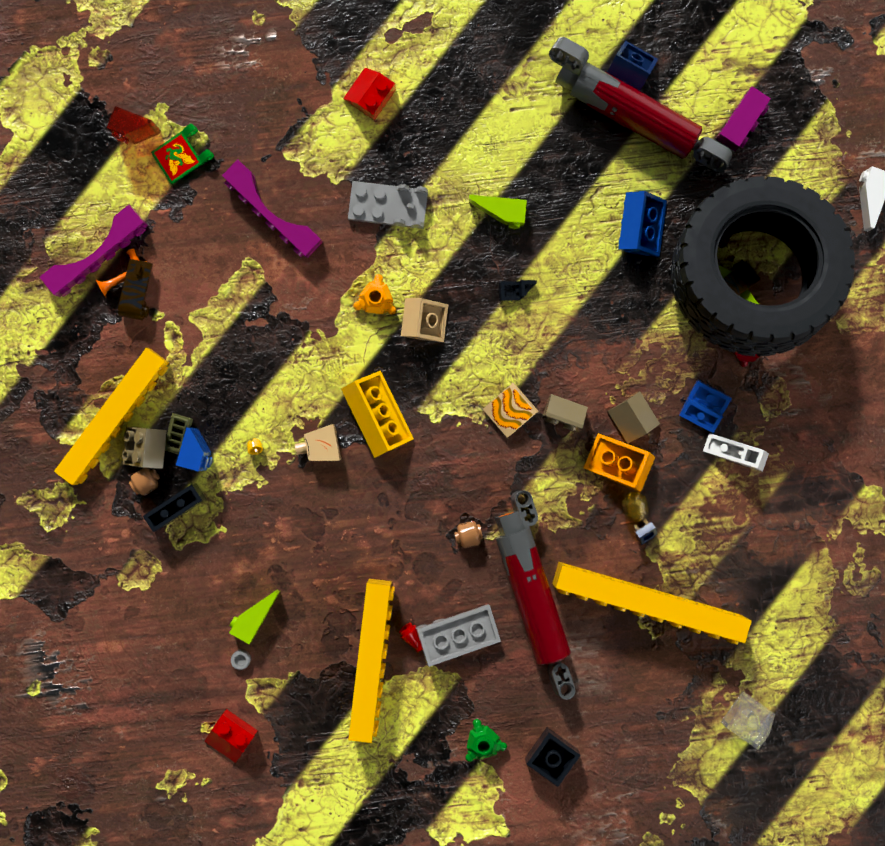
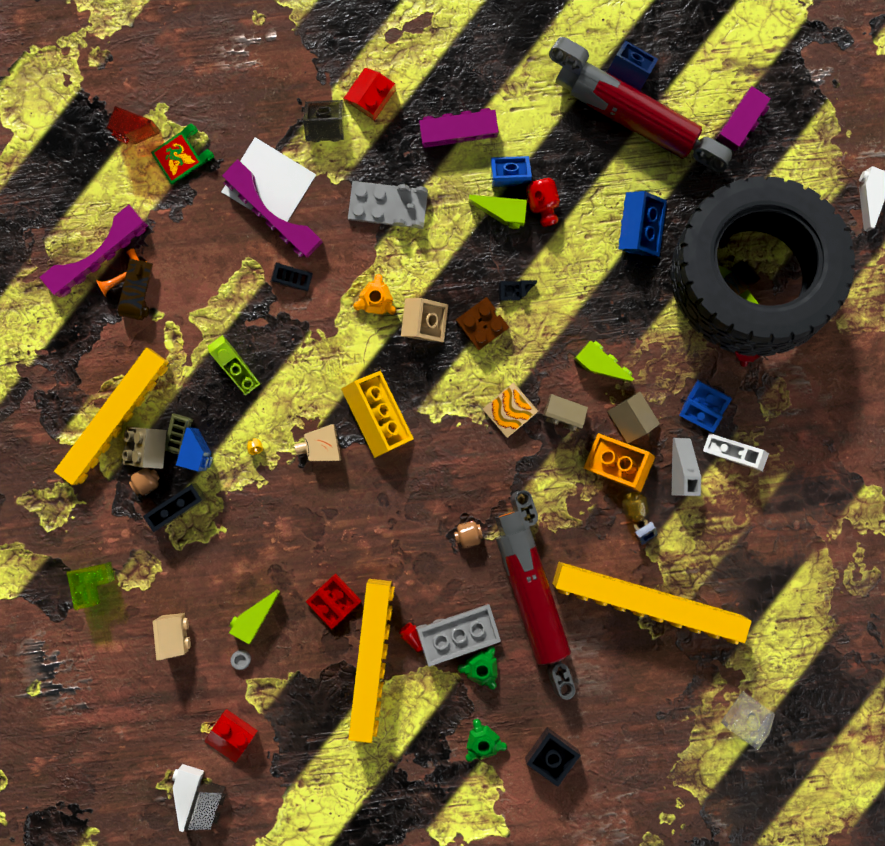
none -> clear neon green brick [67,562,115,610]
none -> tan slope [153,613,191,660]
none -> white slope [172,764,204,832]
none -> clear smoke slope [184,780,227,830]
none -> lime slope [207,335,260,395]
none -> white sticker [221,137,316,222]
none -> black slope [270,263,313,292]
none -> clear smoke slope [303,100,345,143]
none -> red slope [306,573,361,630]
none -> magenta brick [419,108,499,148]
none -> reddish brown piece [456,297,510,351]
none -> green rock [457,646,497,690]
none -> blue slope [491,156,532,187]
none -> red piece [526,178,560,227]
none -> lime slope [574,341,634,382]
none -> light grey slope [672,438,701,496]

